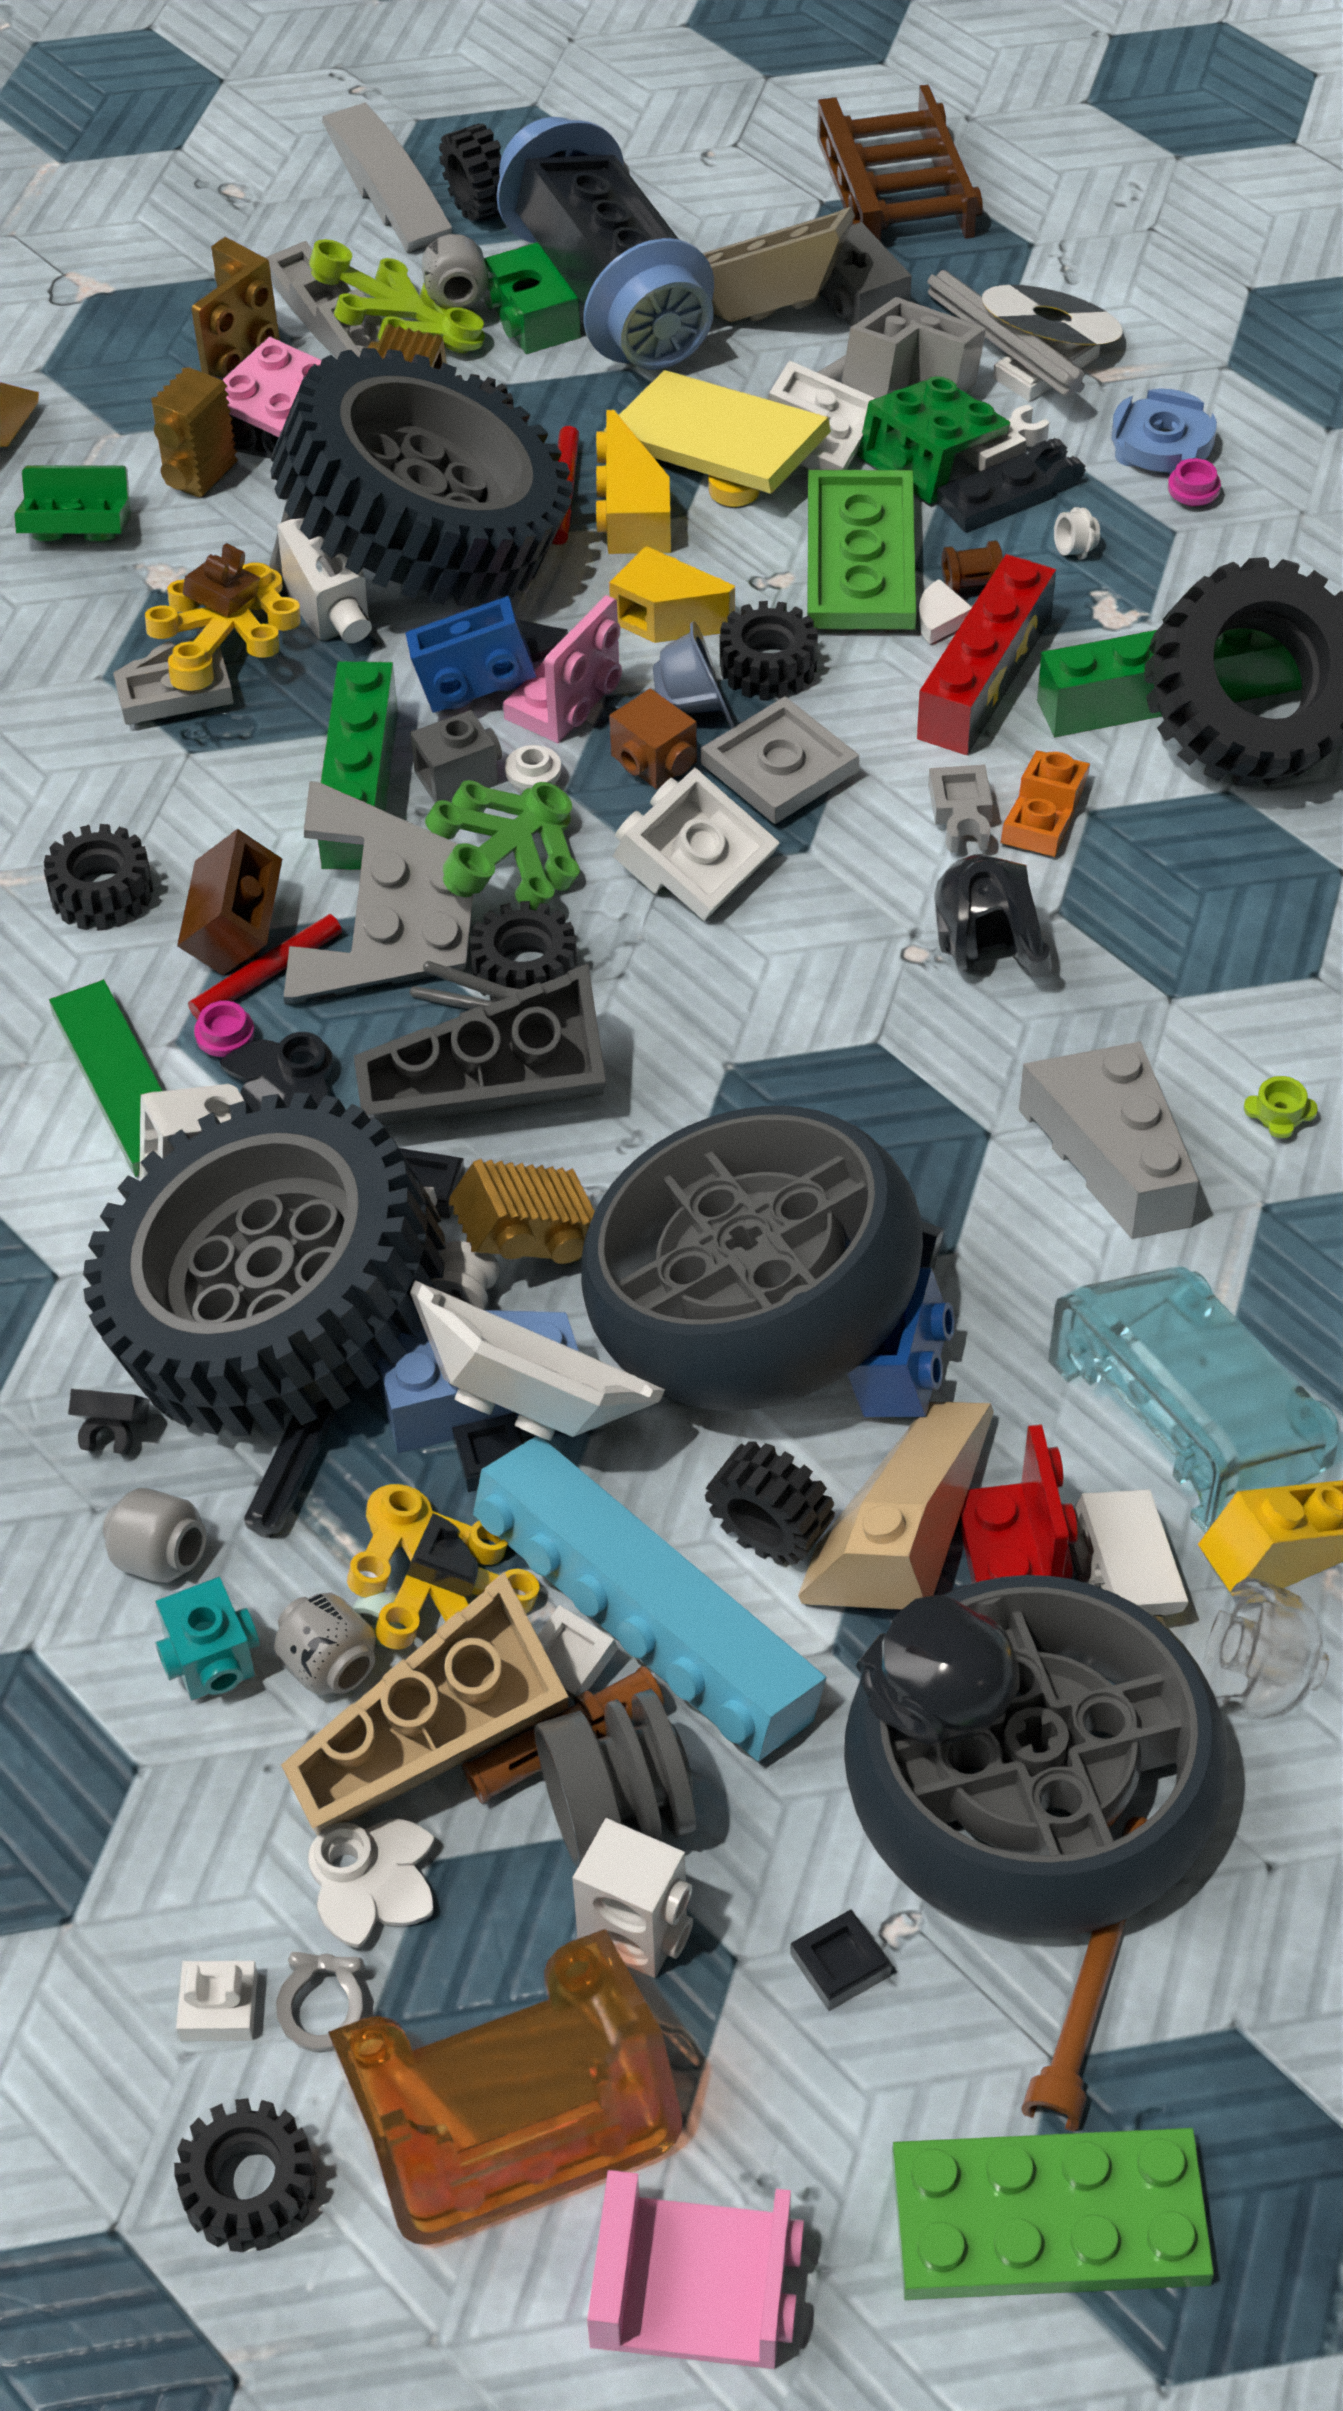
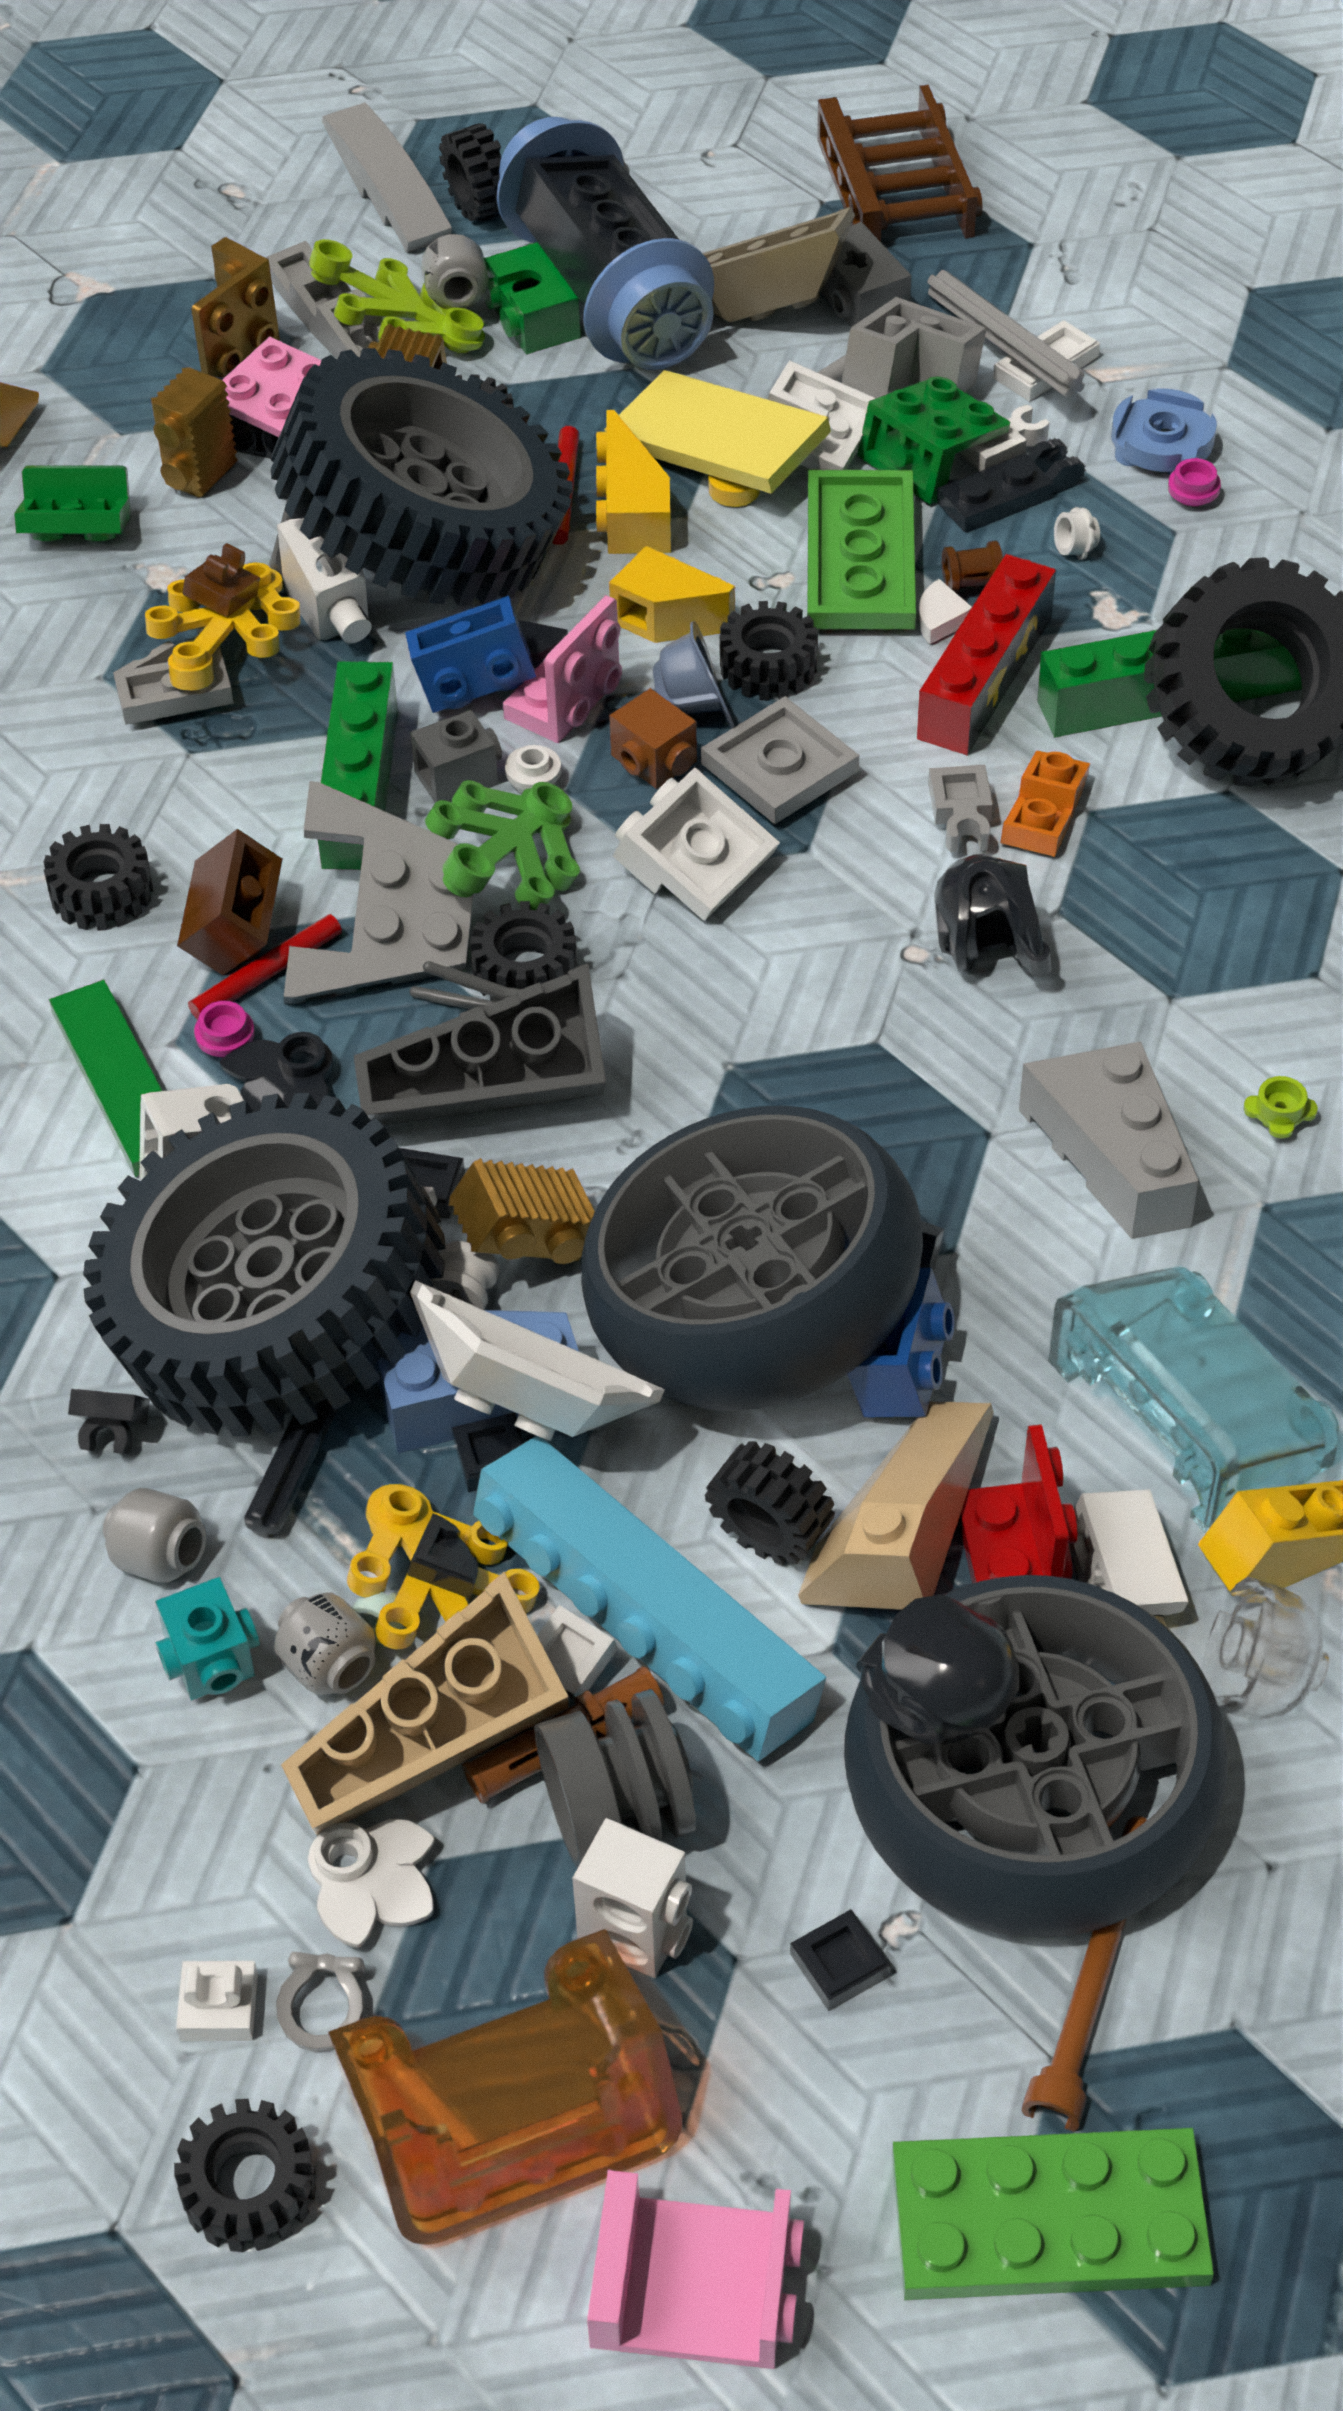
sticker [982,285,1123,345] -> none

